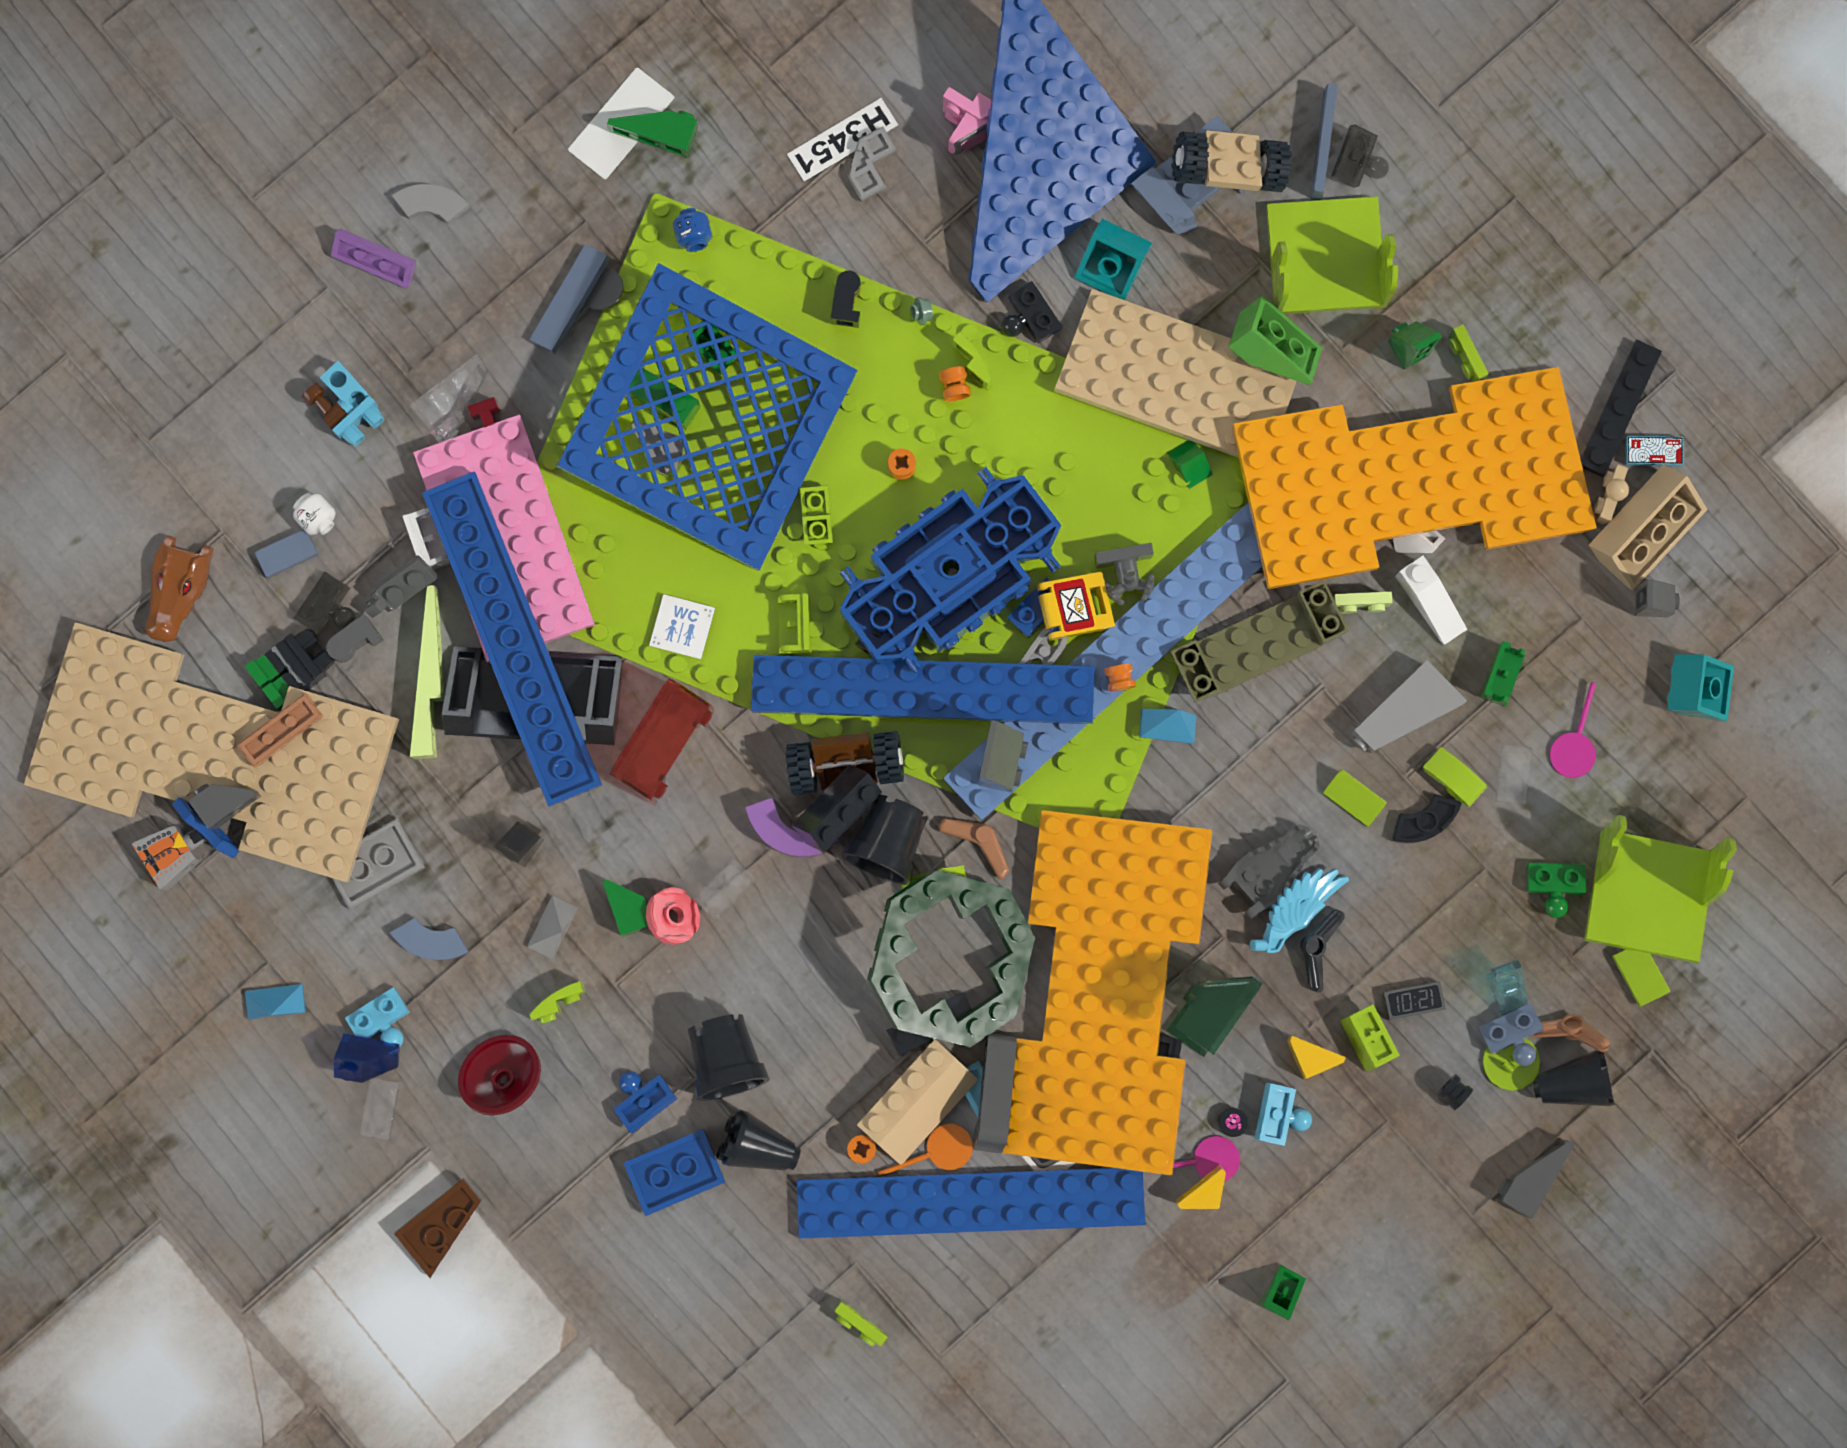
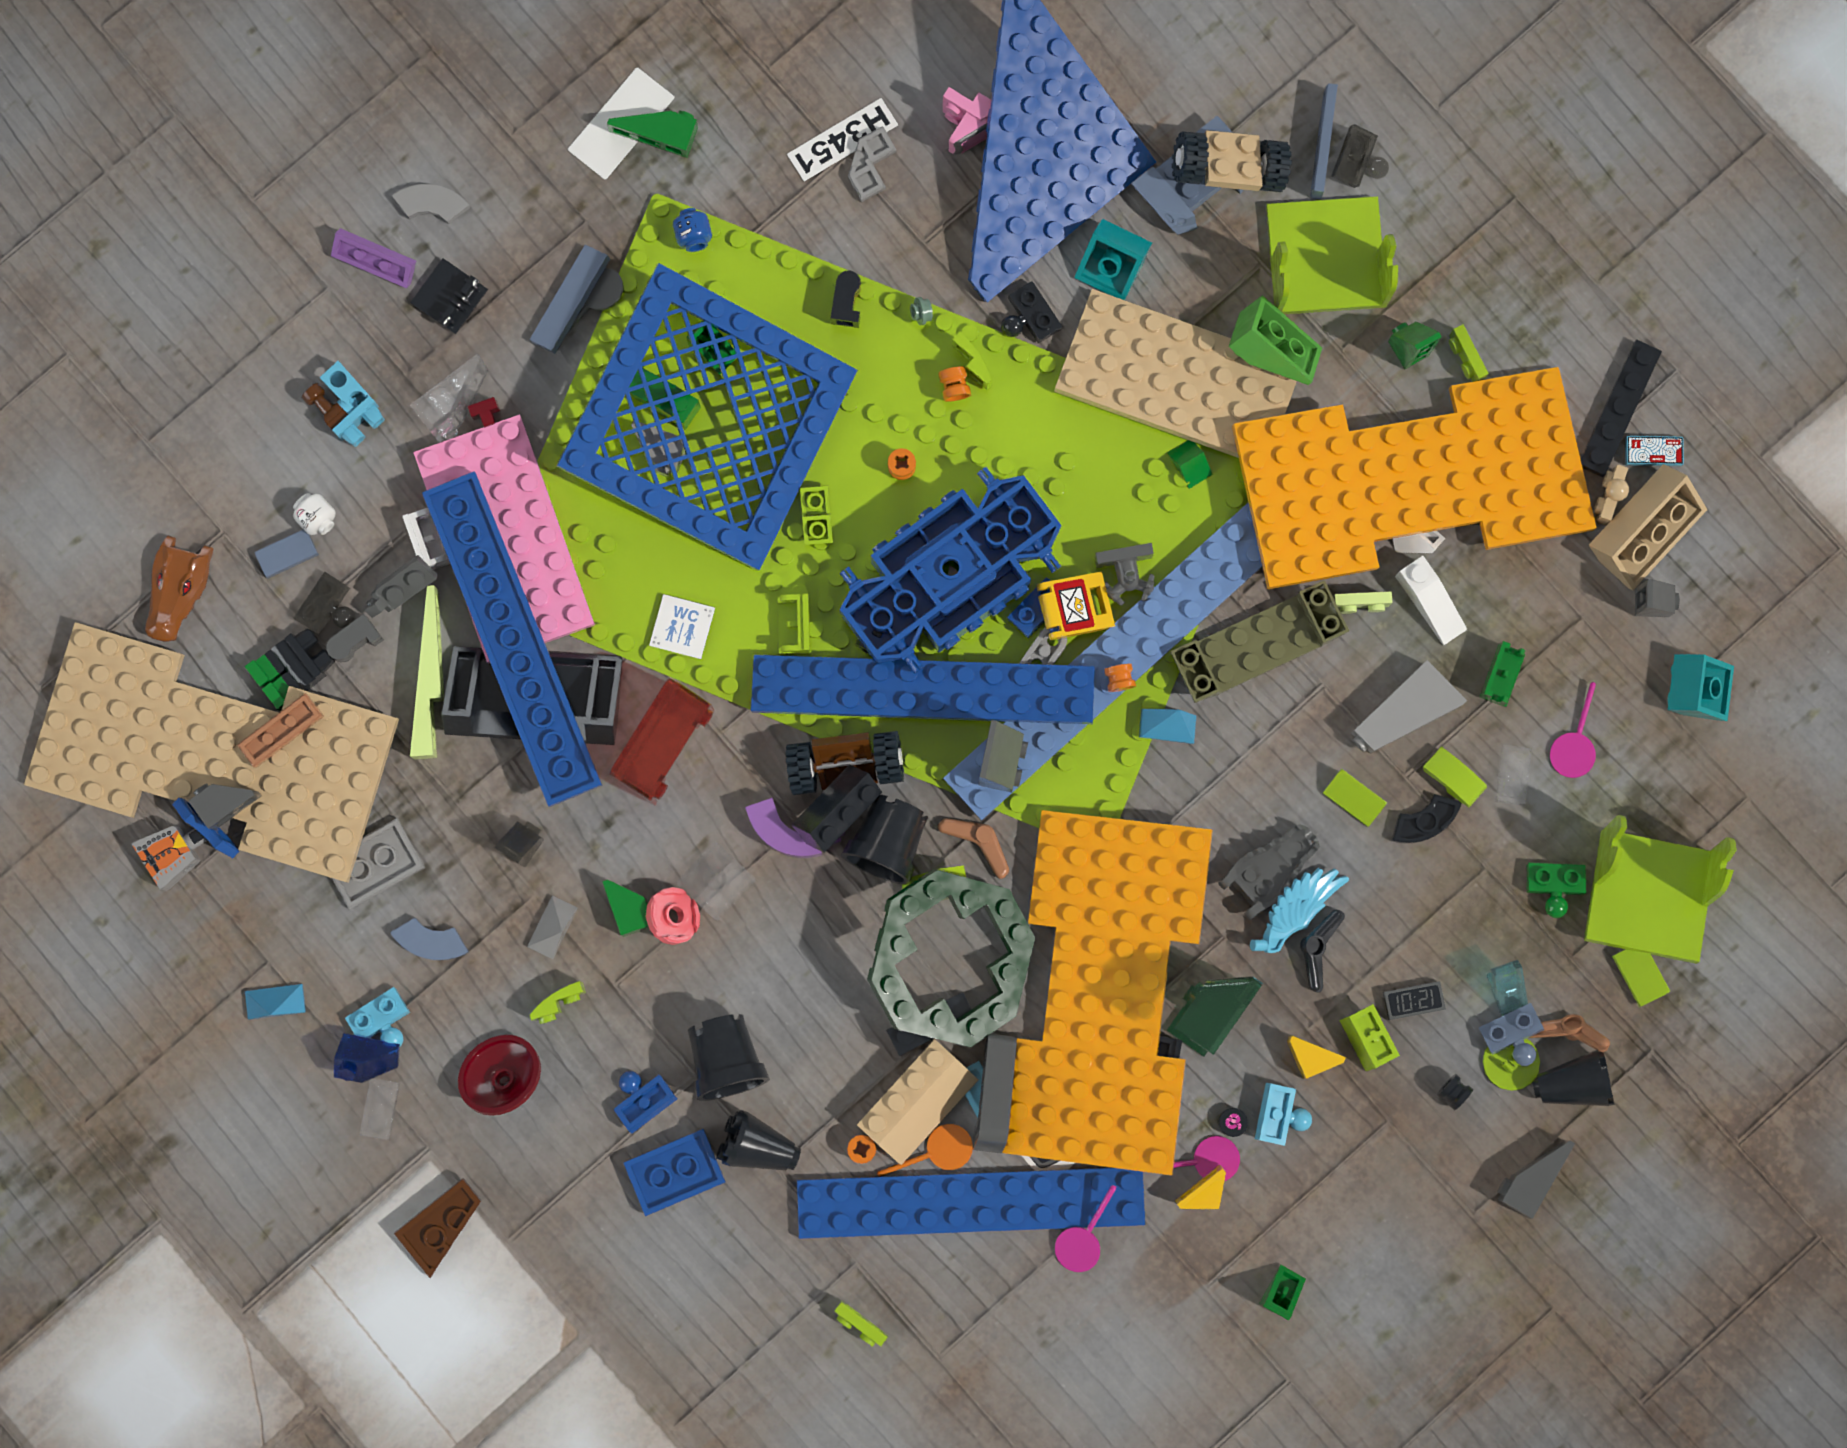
none -> black hinge [410,258,488,334]
none -> dark pink piece [1055,1185,1116,1272]

